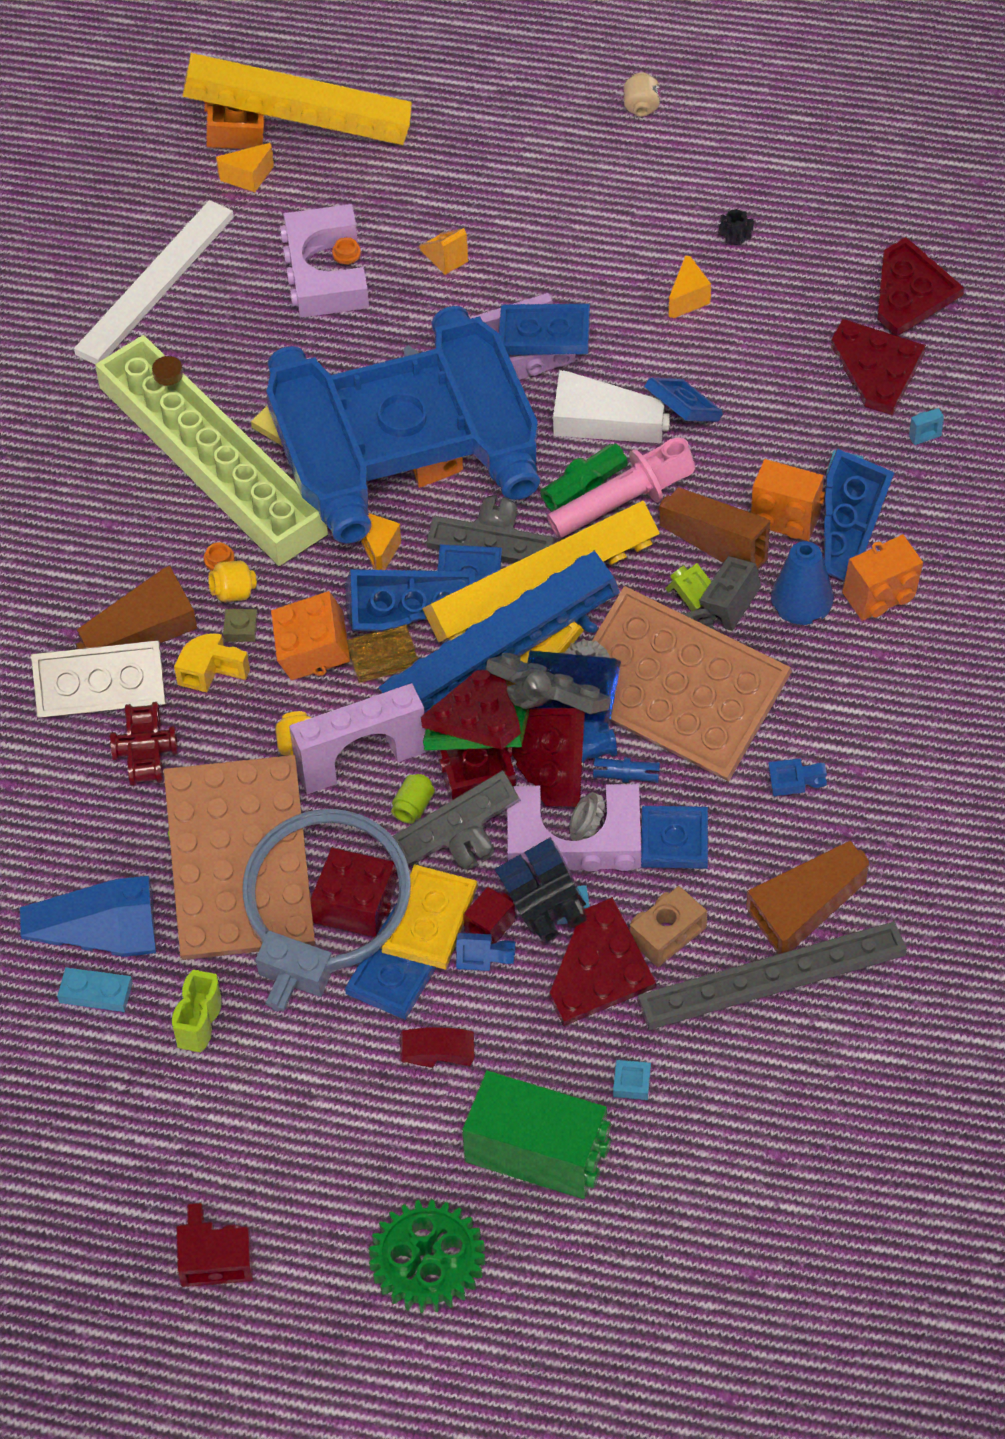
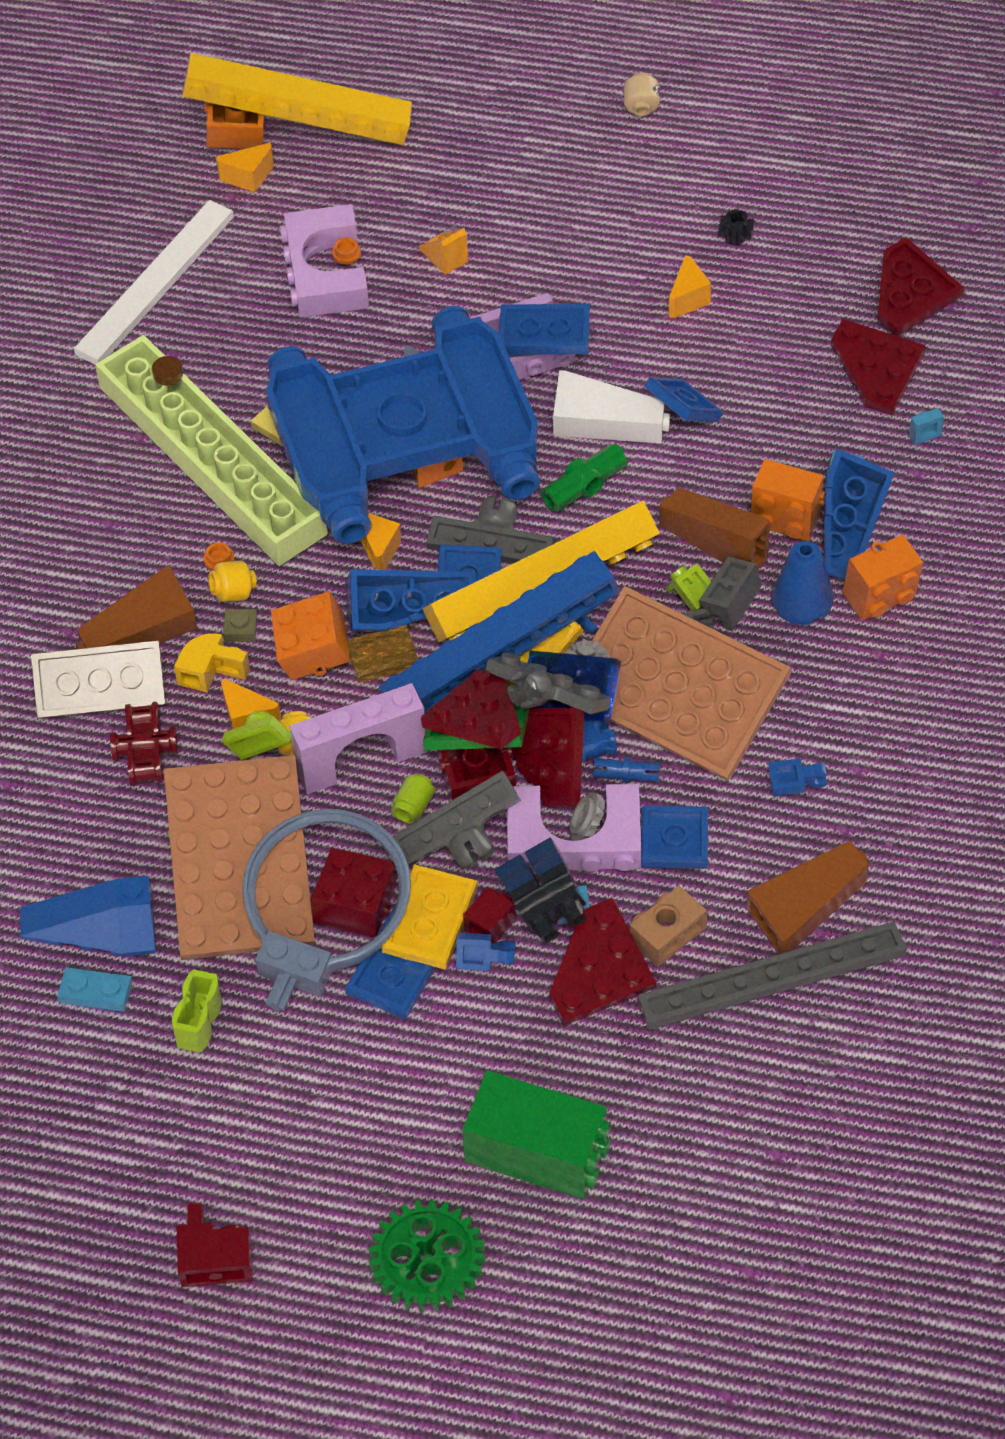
dark red slope [400,1027,475,1068] -> none
bright pink piece [547,437,695,539] -> none
dark azure plate [613,1060,651,1100] -> none
none -> light orange slope [221,678,281,729]
none -> lime tile [221,711,291,760]

